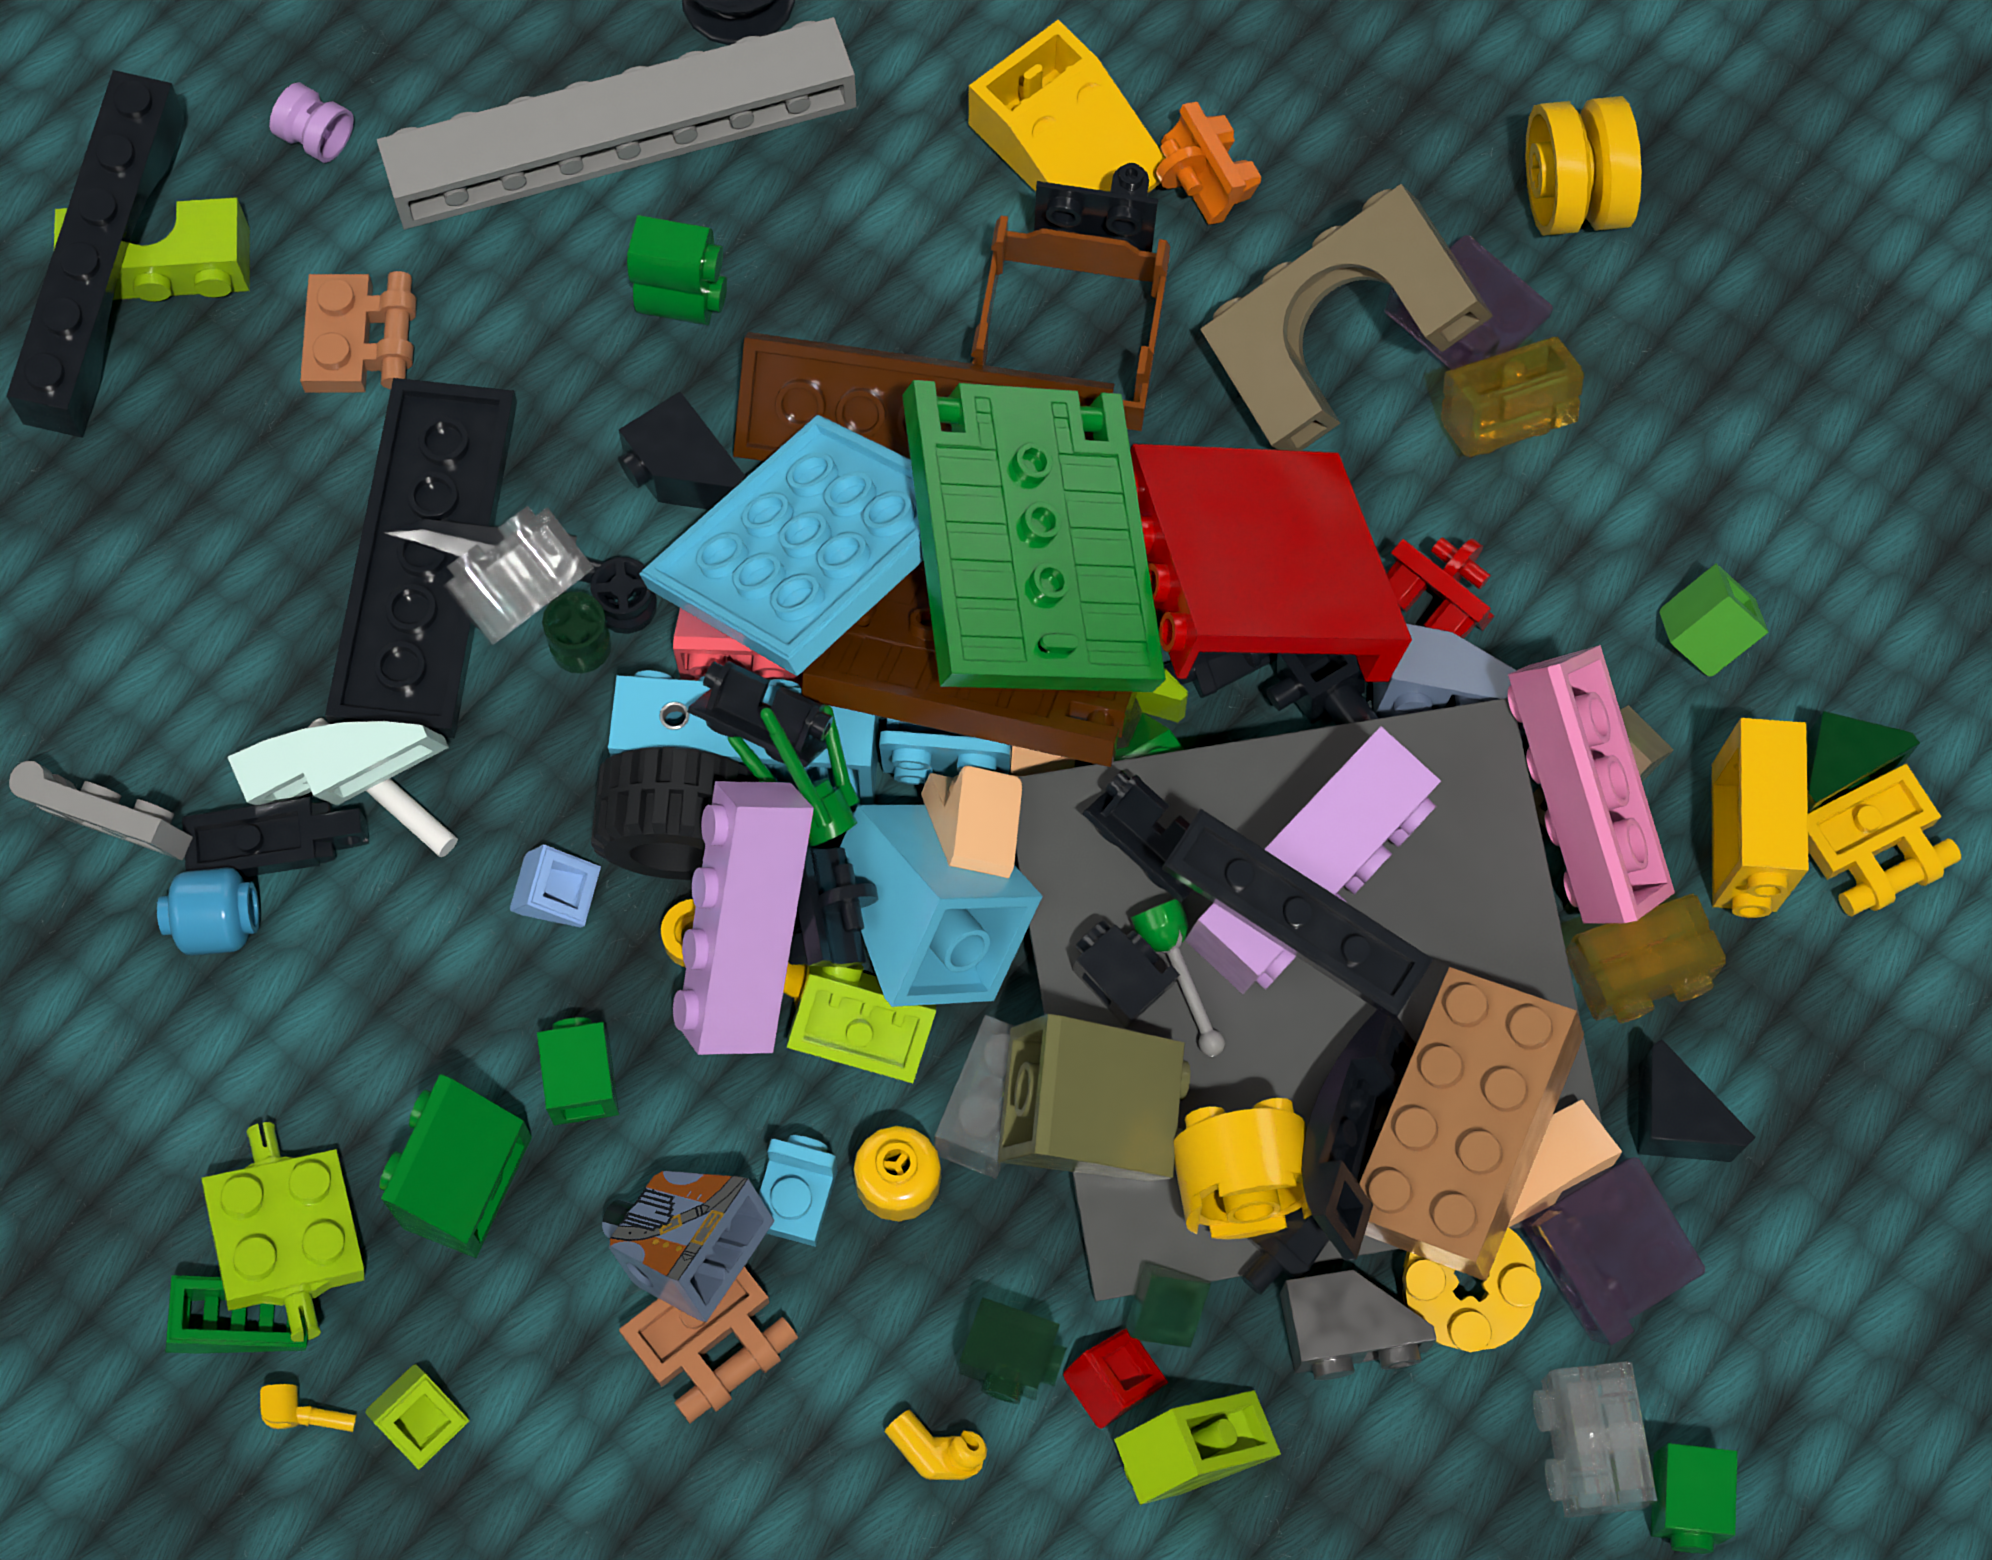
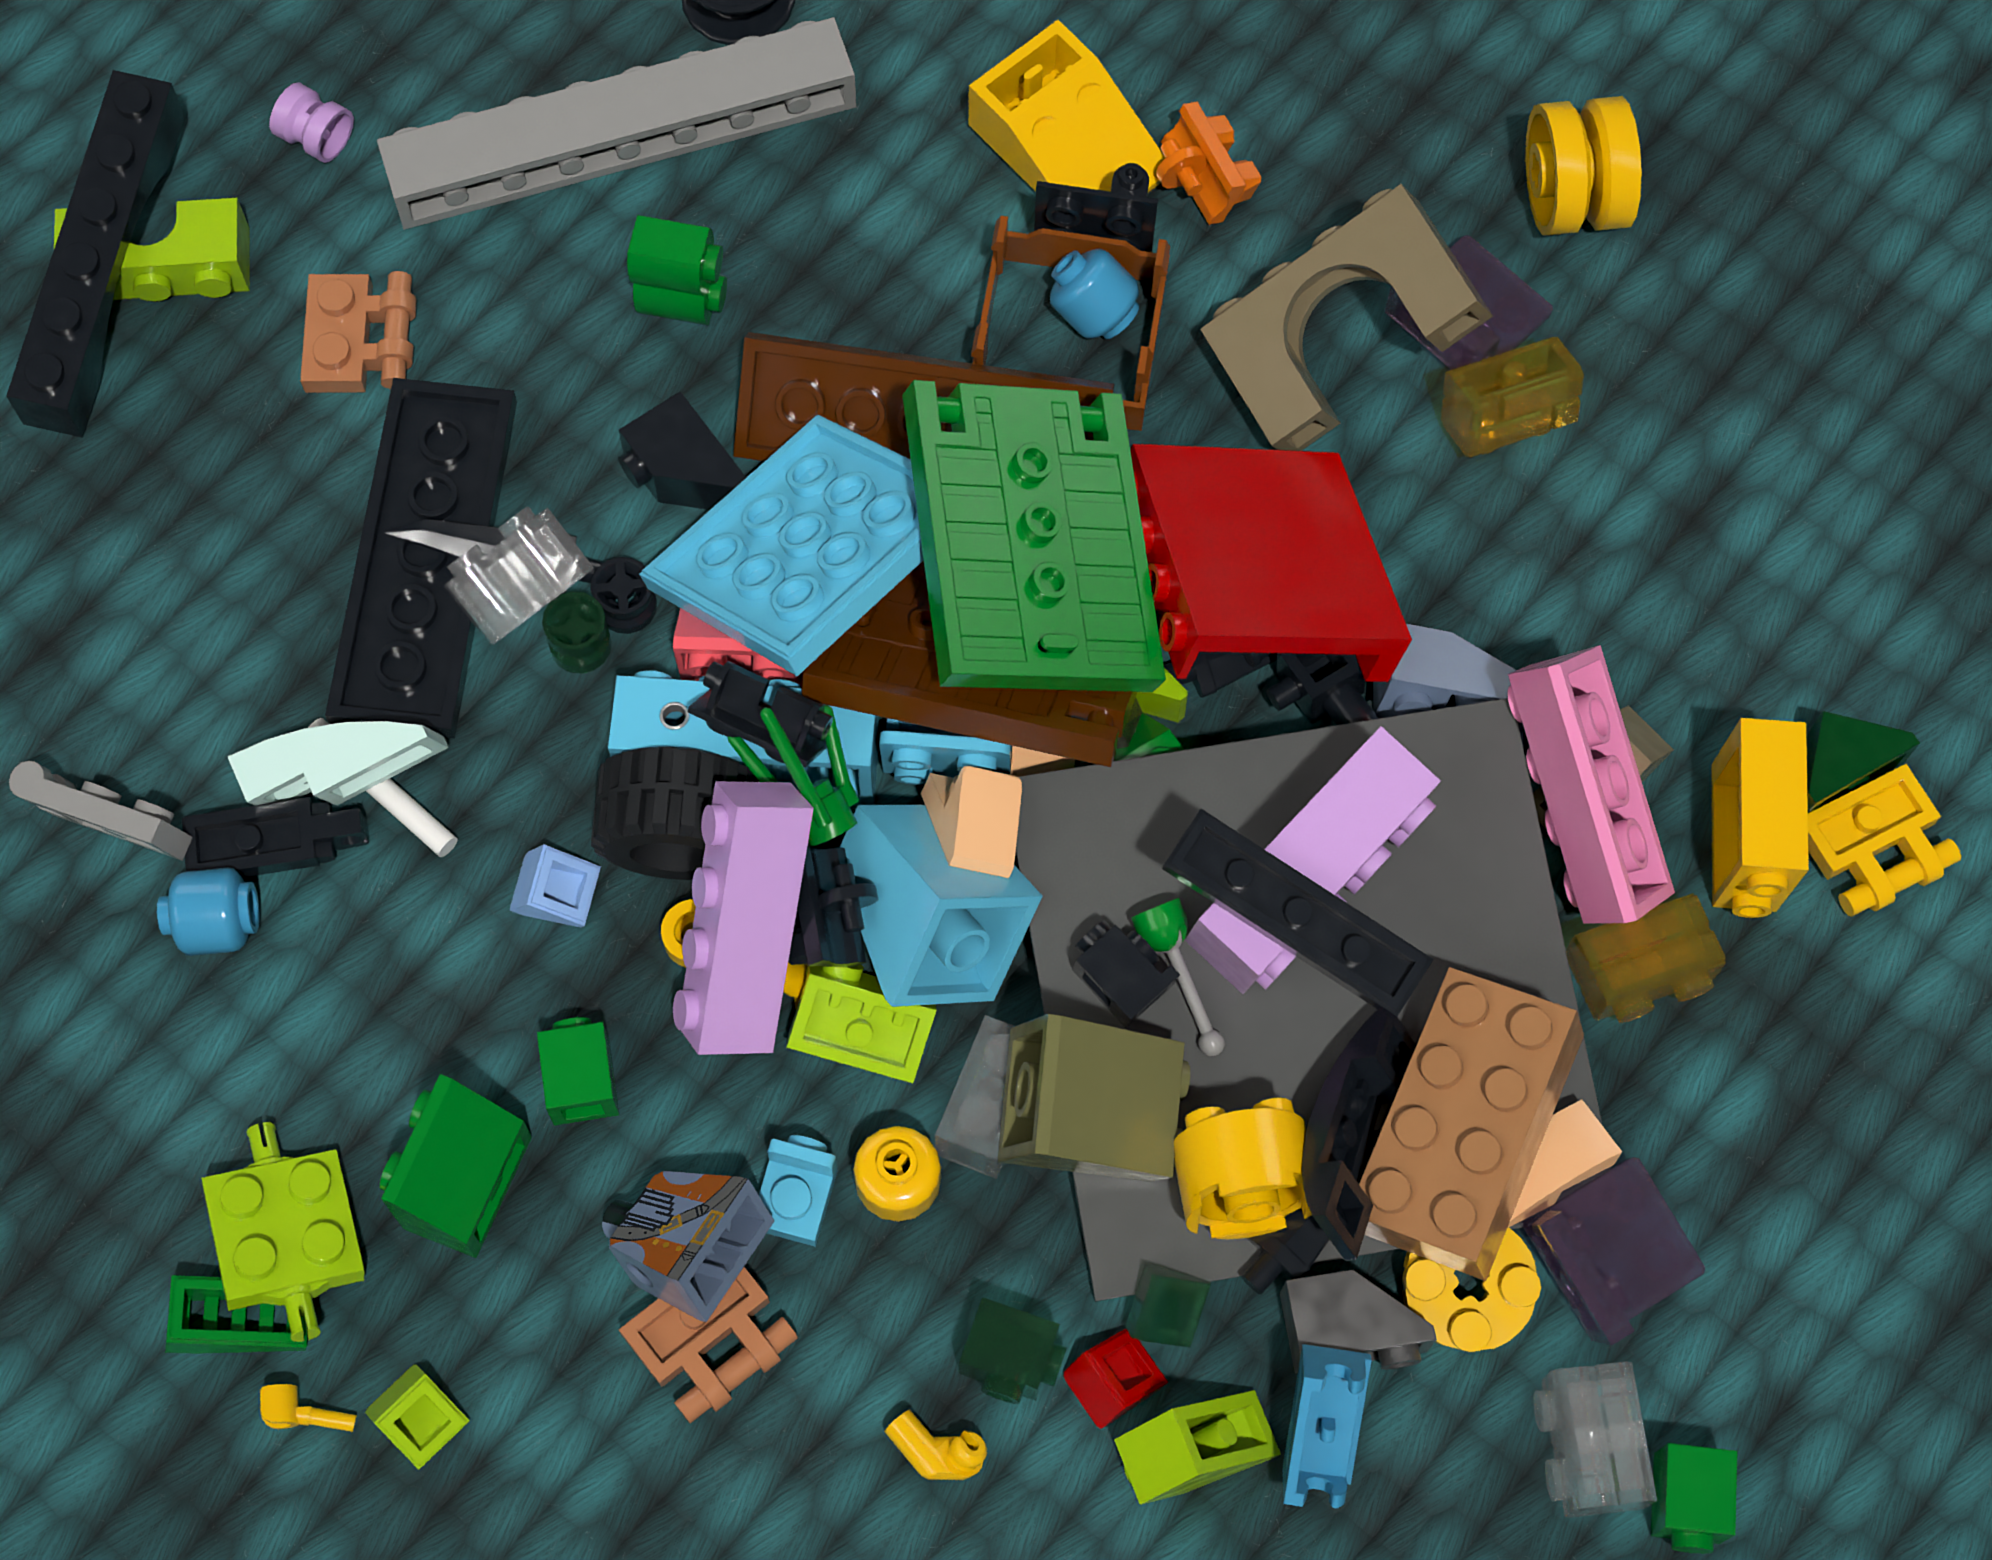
black hinge [1082,770,1194,903] -> none
red hips [1387,537,1494,638] -> none
black slope [1638,1039,1756,1162] -> none
bright green panel [1660,563,1769,676] -> none
none -> dark azure head [1050,248,1139,339]
none -> dark azure hinge [1282,1344,1372,1508]

